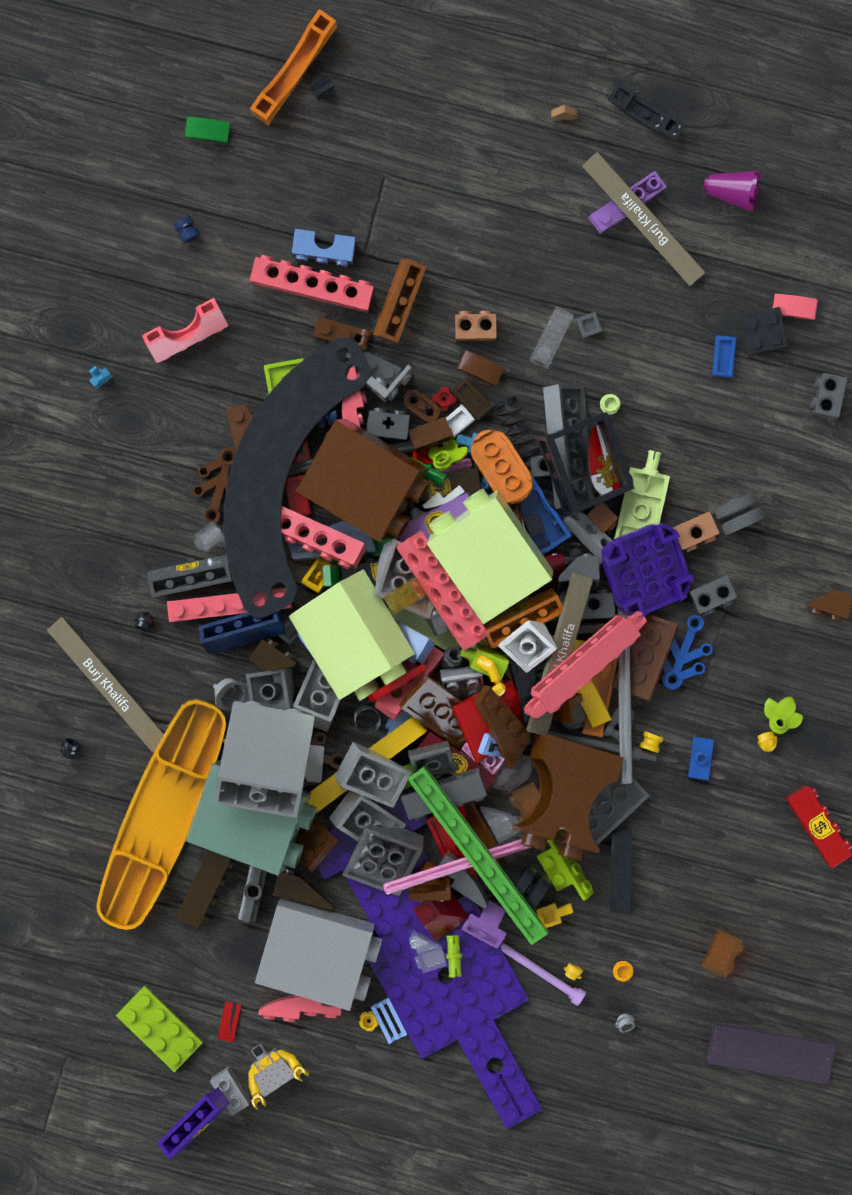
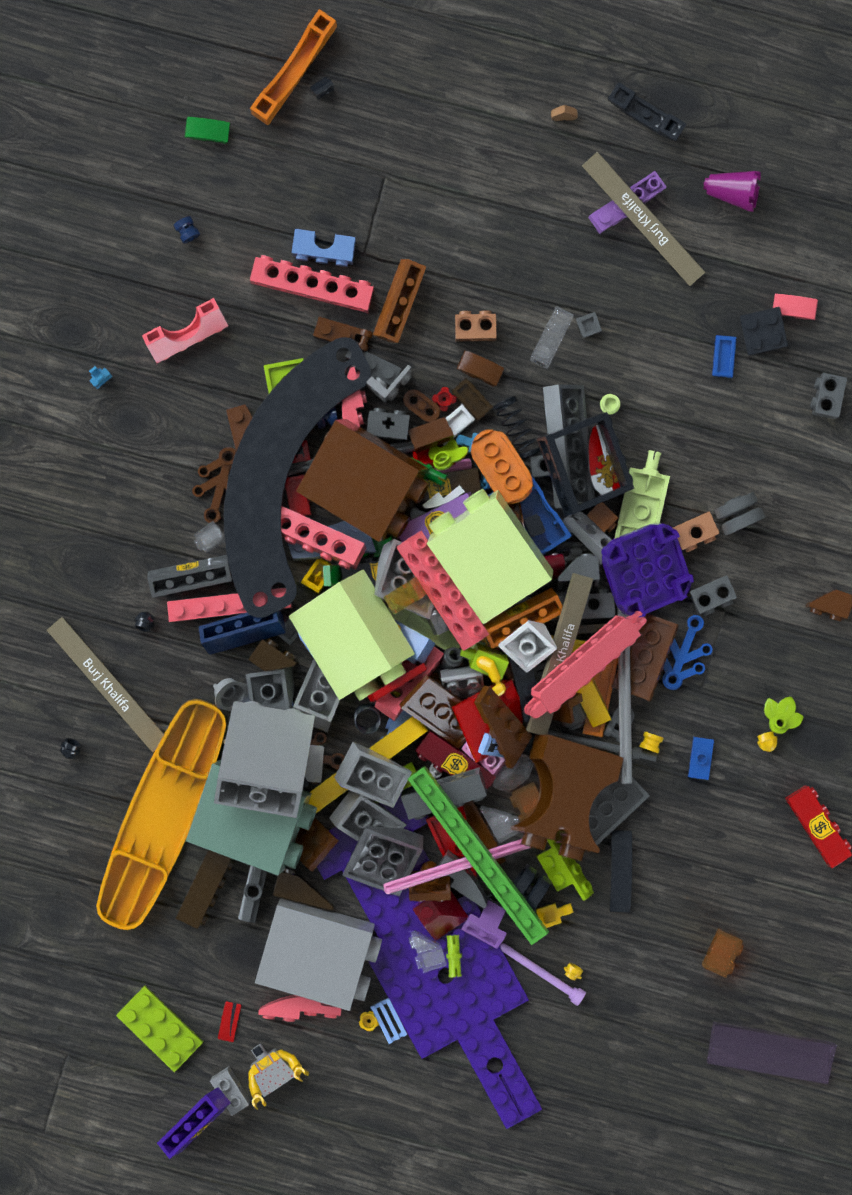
dark grey slope [408,741,456,777] -> none
light orange plate [613,961,633,982] -> none
light grey plate [615,1014,635,1032] -> none

